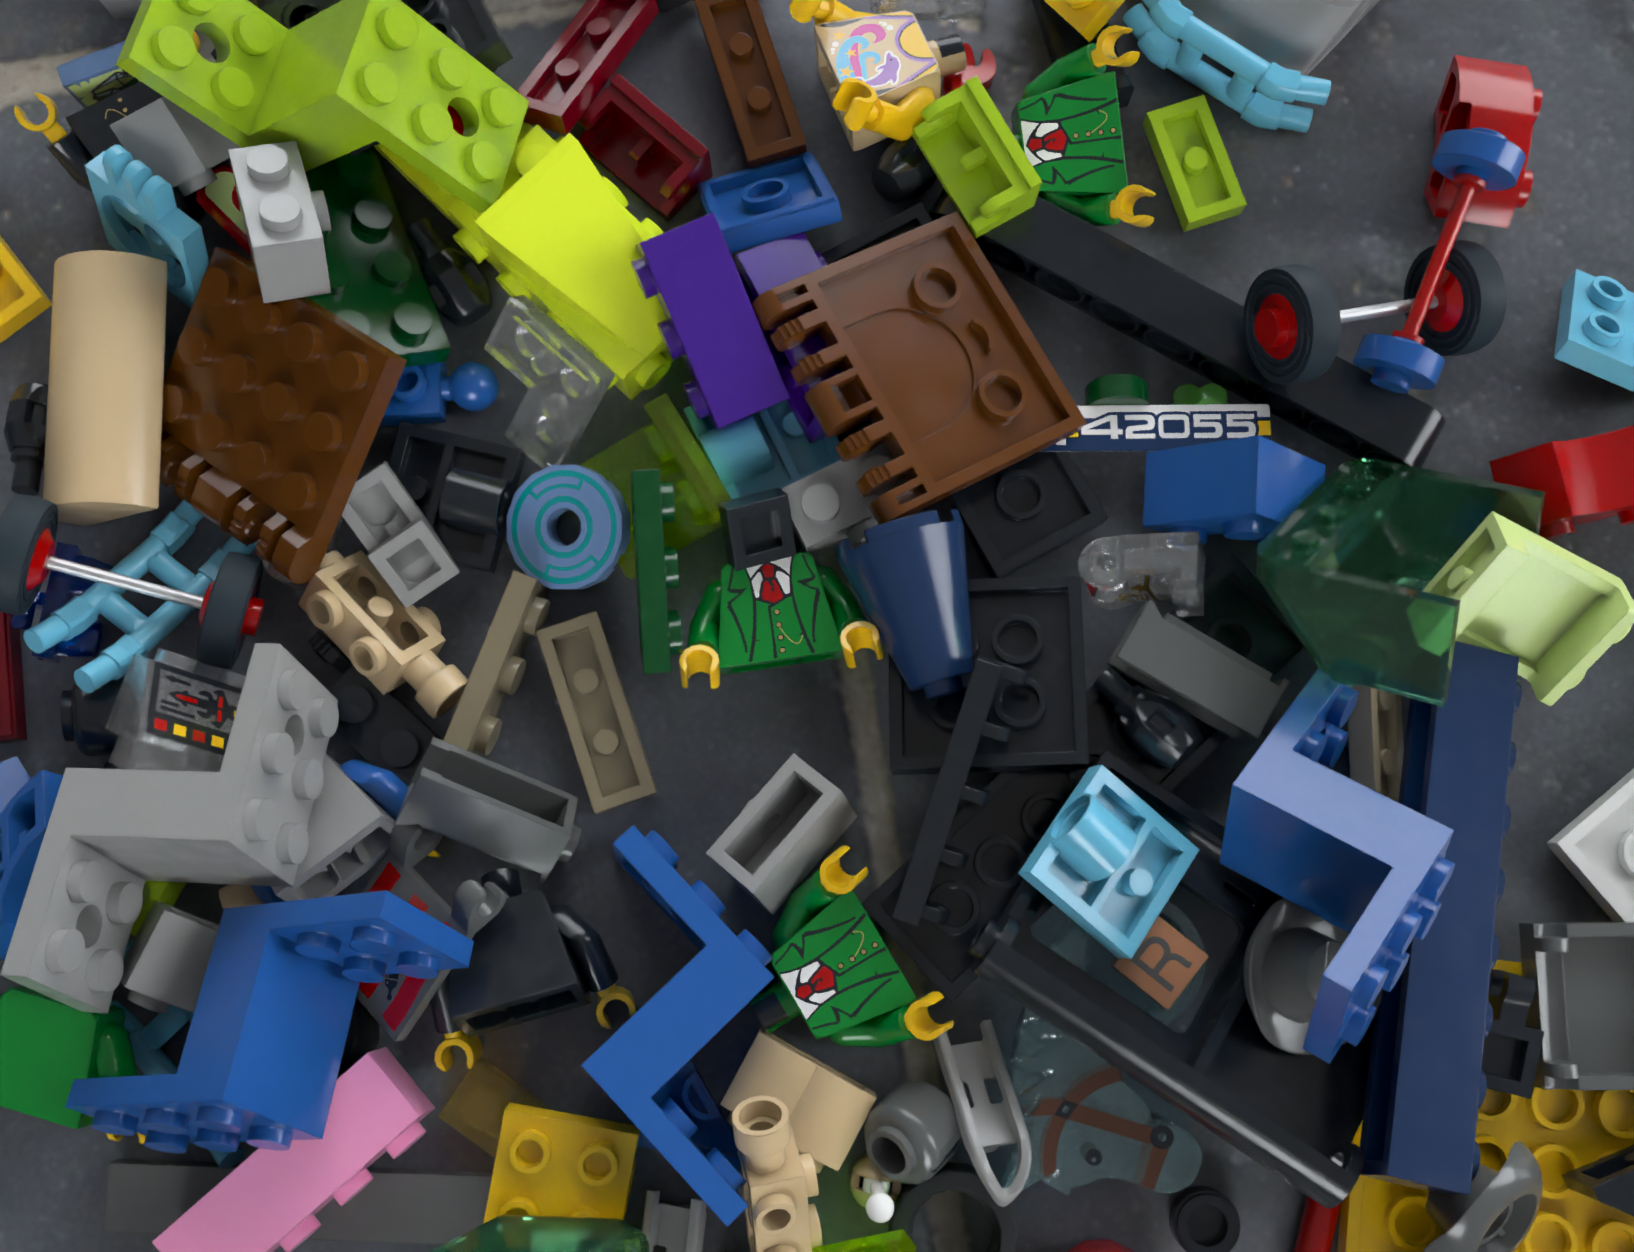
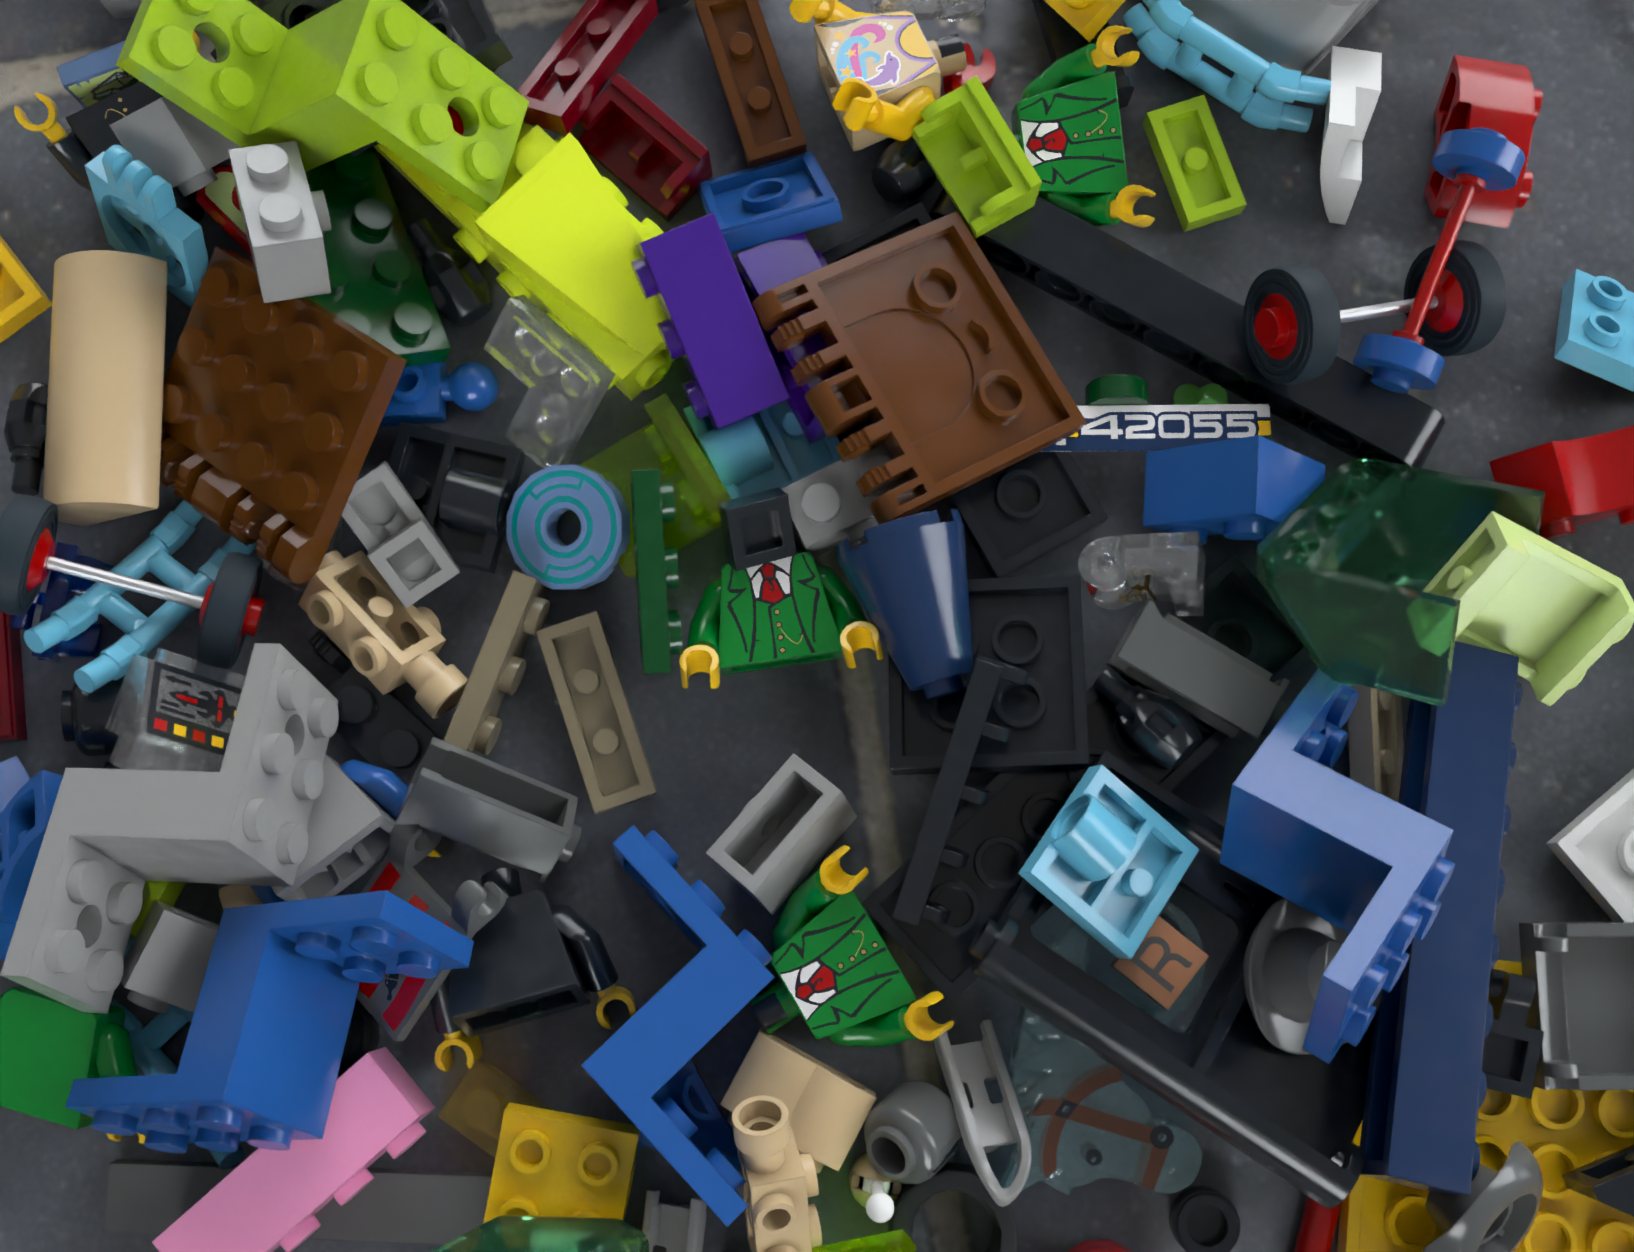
none -> white slope [1320,46,1382,225]

